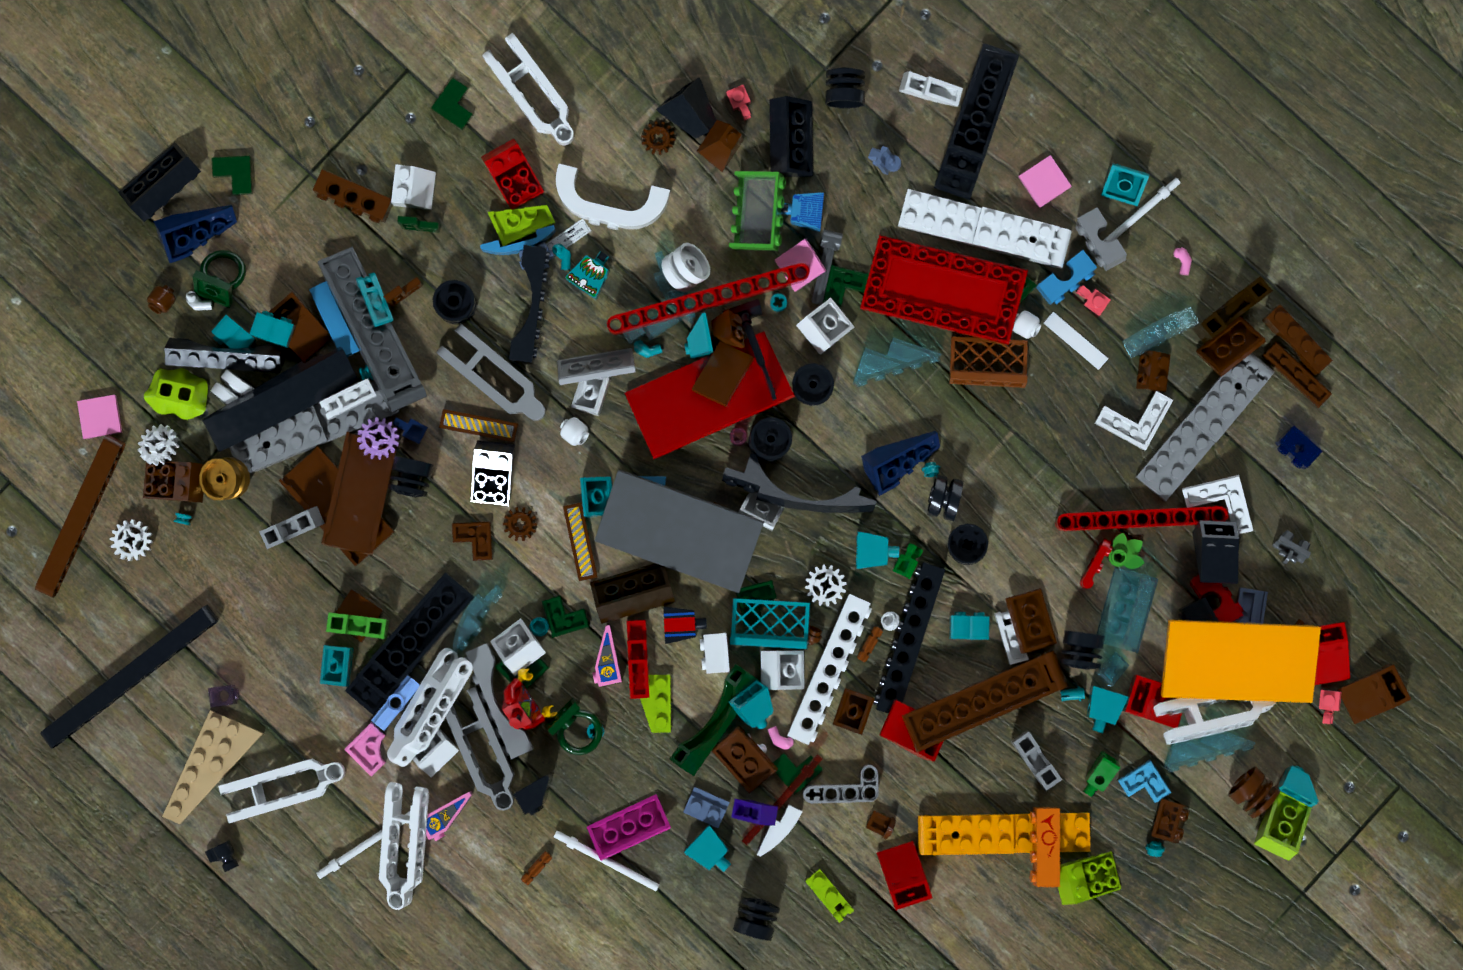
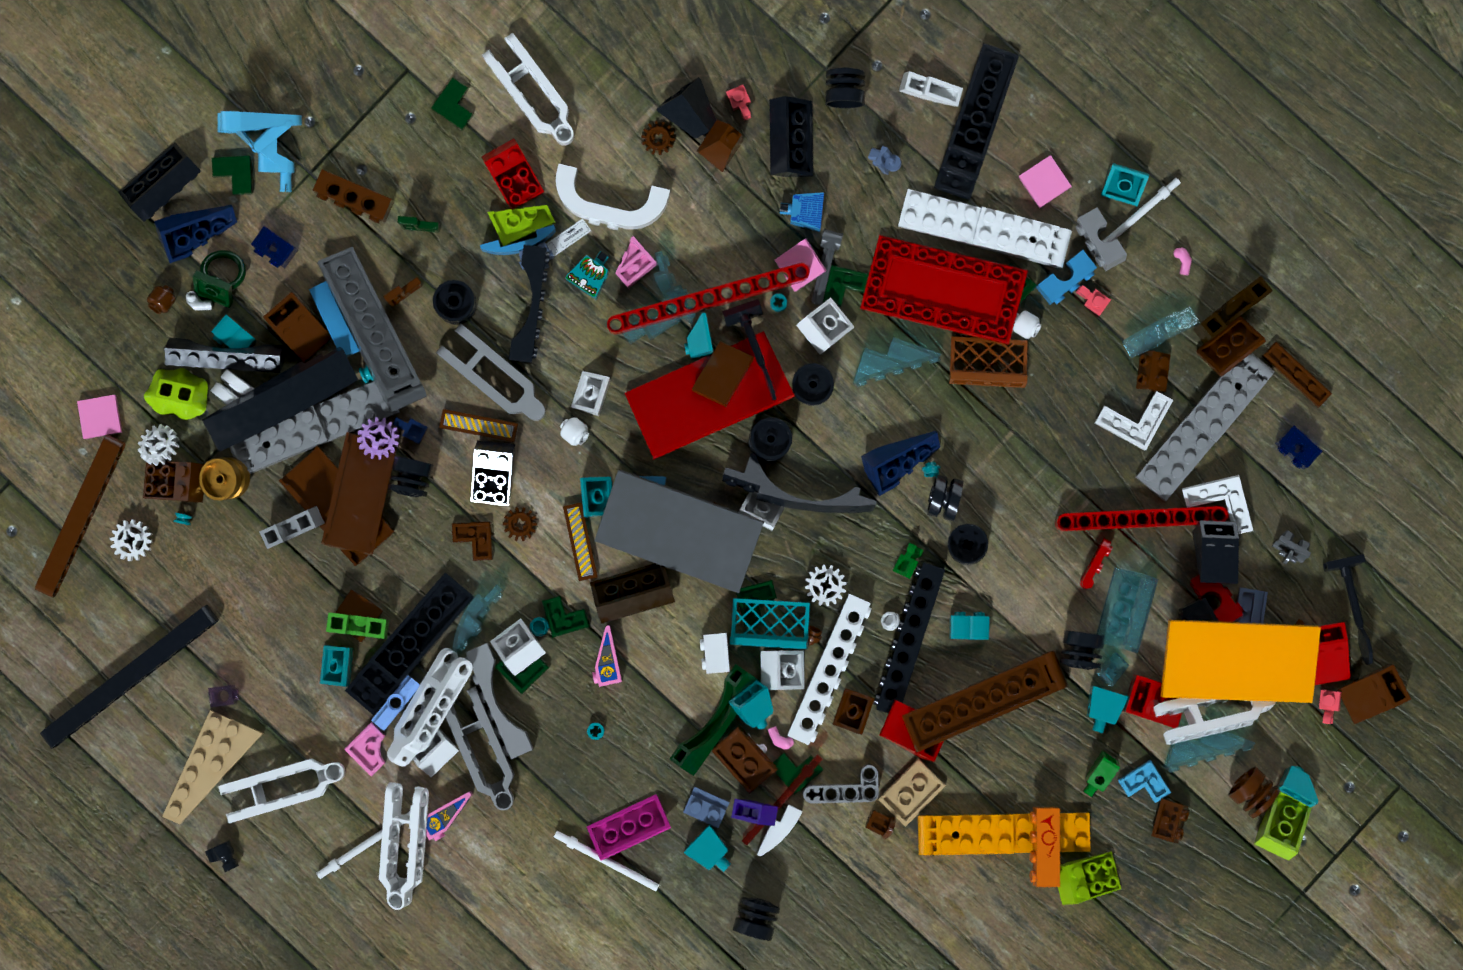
teal brick [250,311,295,348] -> none
white plate [319,378,376,420] -> none
teal plate [356,272,393,327] -> none
white slope [391,164,436,210] -> none
red torso [502,669,557,729] -> none
black slope [513,772,553,816] -> none
dark orange axle [521,851,552,885] -> none
dark green tile [546,697,603,755] -> none
teal arm [552,244,571,270] -> none
light grey tile [557,348,636,385] -> none
red slope [626,620,650,699] -> none
teal arm [634,340,662,358] -> none
lime wing [640,674,671,733] -> none
white wheel [661,243,710,293] -> none
torso [663,607,707,644] -> none
reddish brown slope [711,309,745,348] -> none
window [729,171,786,251] -> none
clear pink bush [730,428,747,446] -> none
lime plate [805,868,854,923] -> none
teal torso [856,532,899,569] -> none
dark orange axle [857,626,883,662] -> none
red slope [876,841,933,910] -> none
white plate [994,609,1029,665] -> none
reddish brown tile [1005,588,1057,654] -> none
light grey arch [1011,731,1062,791] -> none
white sticker [1044,312,1108,370] -> none
teal pin [1060,686,1085,701] -> none
bright green plate [1108,533,1144,569] -> none
teal plate [1145,841,1165,857] -> none
reddish brown arch [1262,305,1333,376] -> none
none -> medium azure connector [217,111,302,192]
none -> clear blue brick [251,226,298,269]
none -> bright pink wing [616,236,657,289]
none -> tan tile [878,758,946,827]
none -> black piece [1323,554,1373,665]

